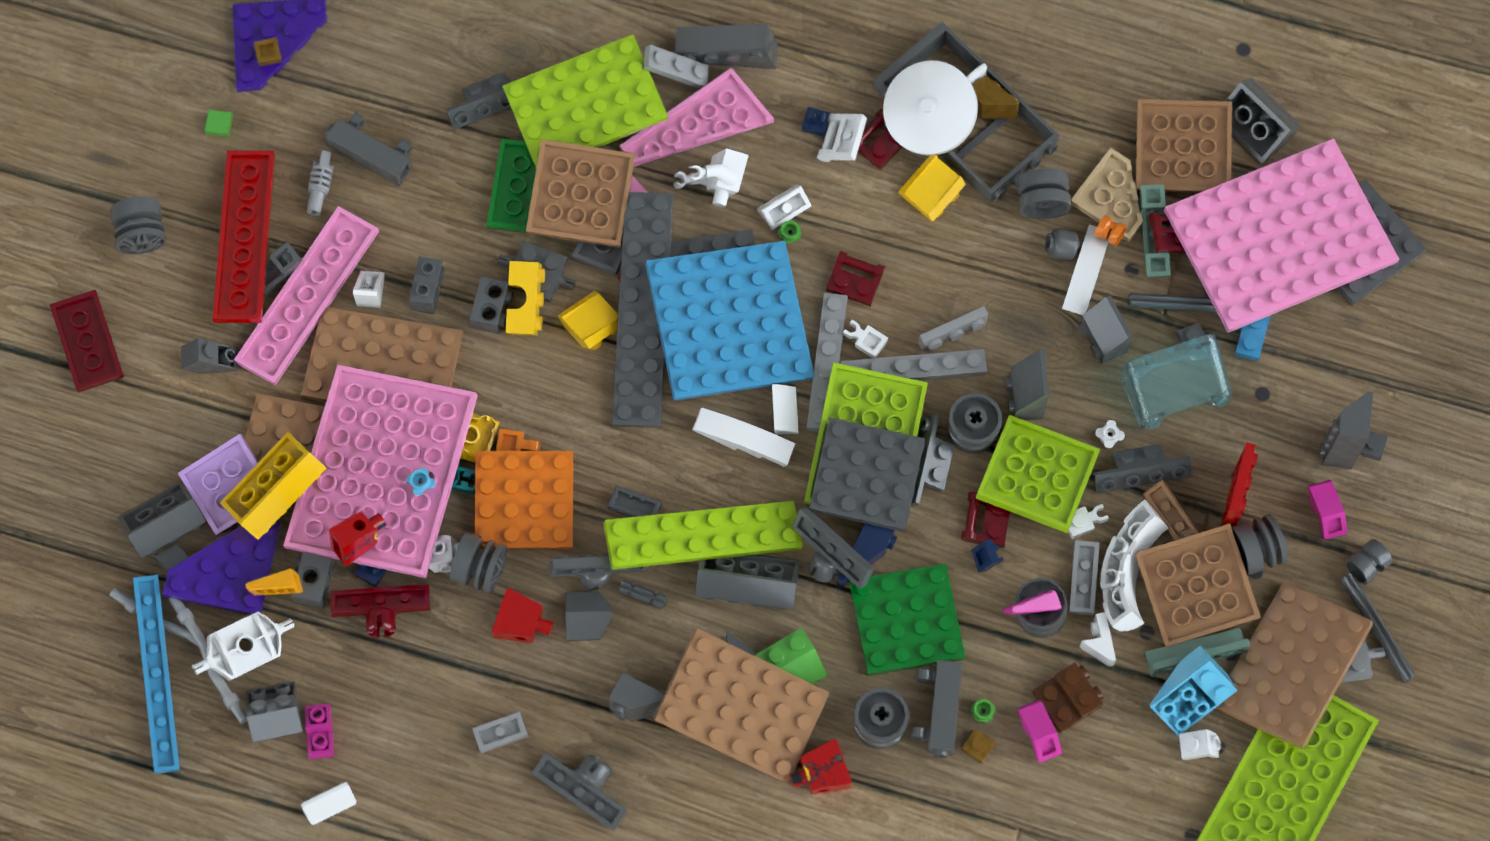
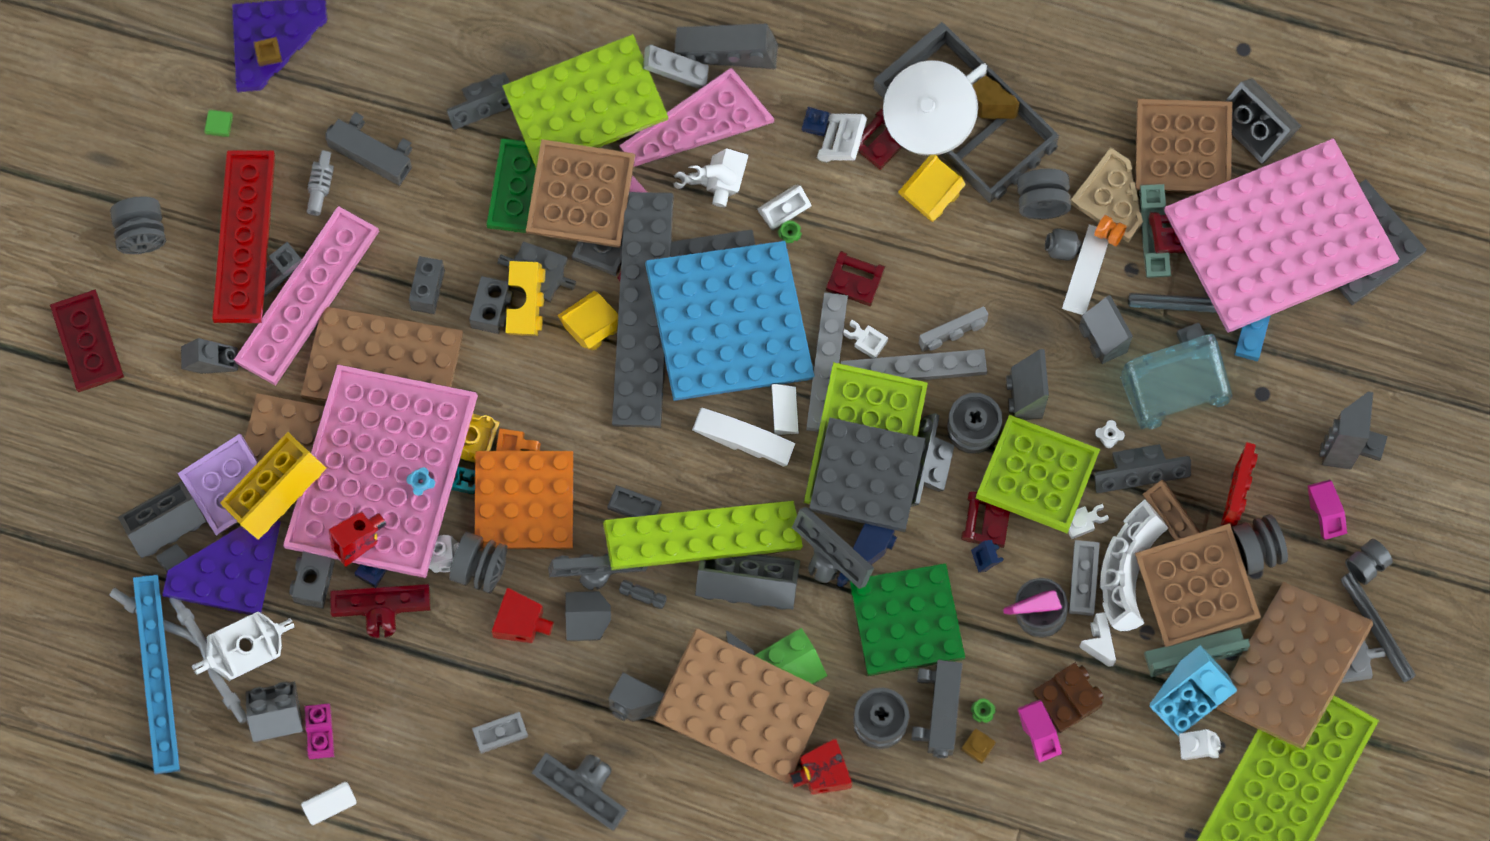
light orange slope [245,568,303,596] -> none
white slope [353,271,384,308] -> none

